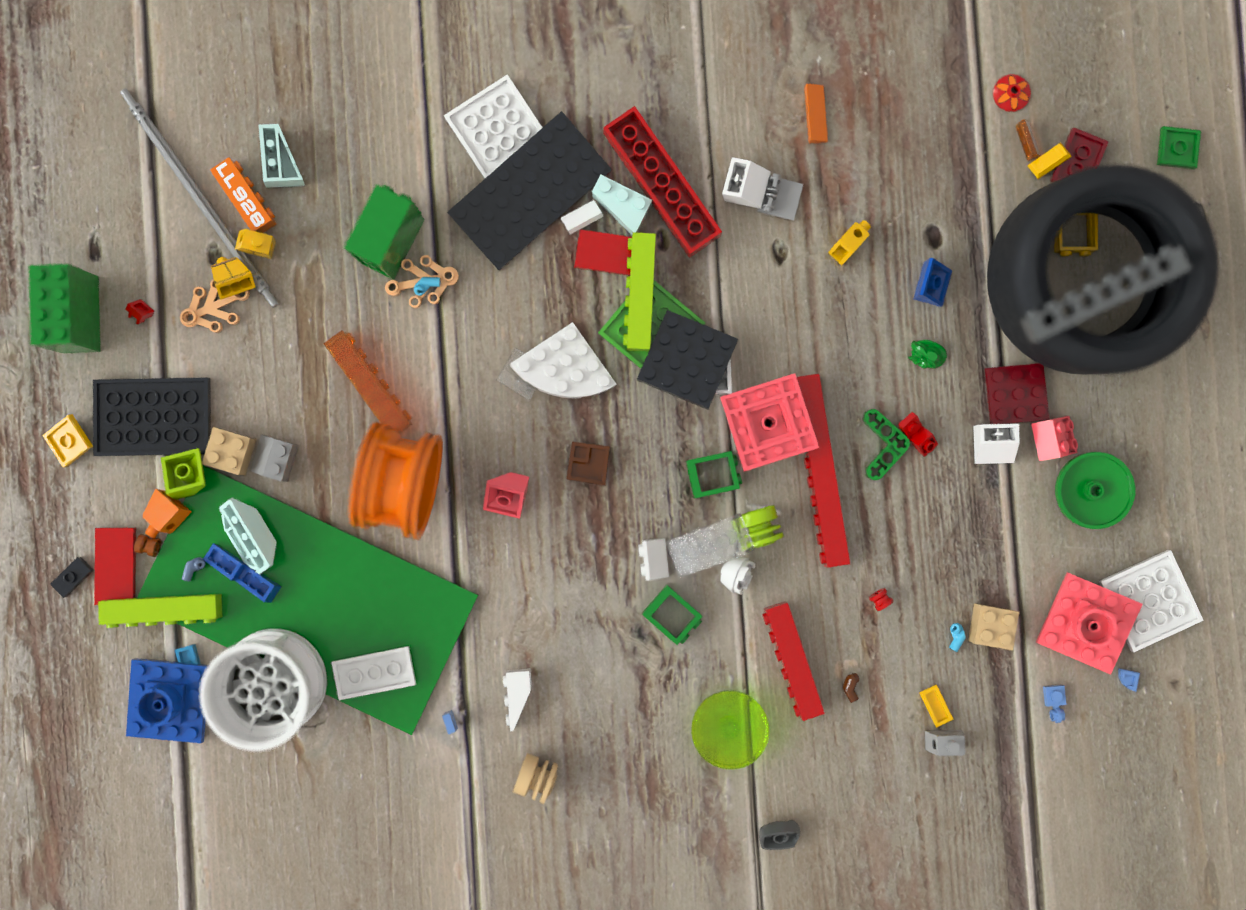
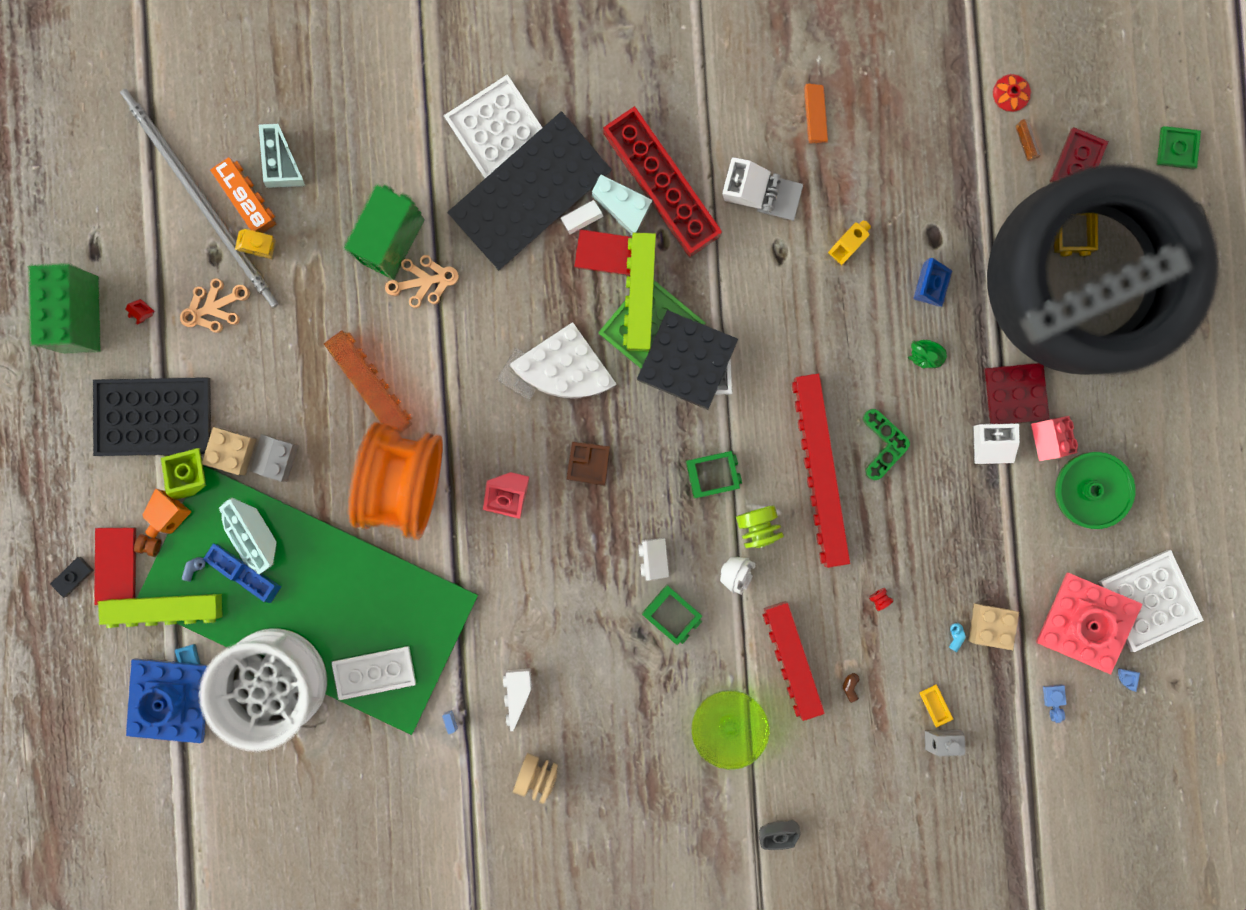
yellow tile [43,414,93,467] -> none
yellow torso [211,257,256,300] -> none
medium azure arm [414,277,441,296] -> none
clear brick [665,513,755,578] -> none
coral piece [720,373,819,471] -> none
red slope [898,412,938,457] -> none
yellow tile [1027,142,1072,180] -> none

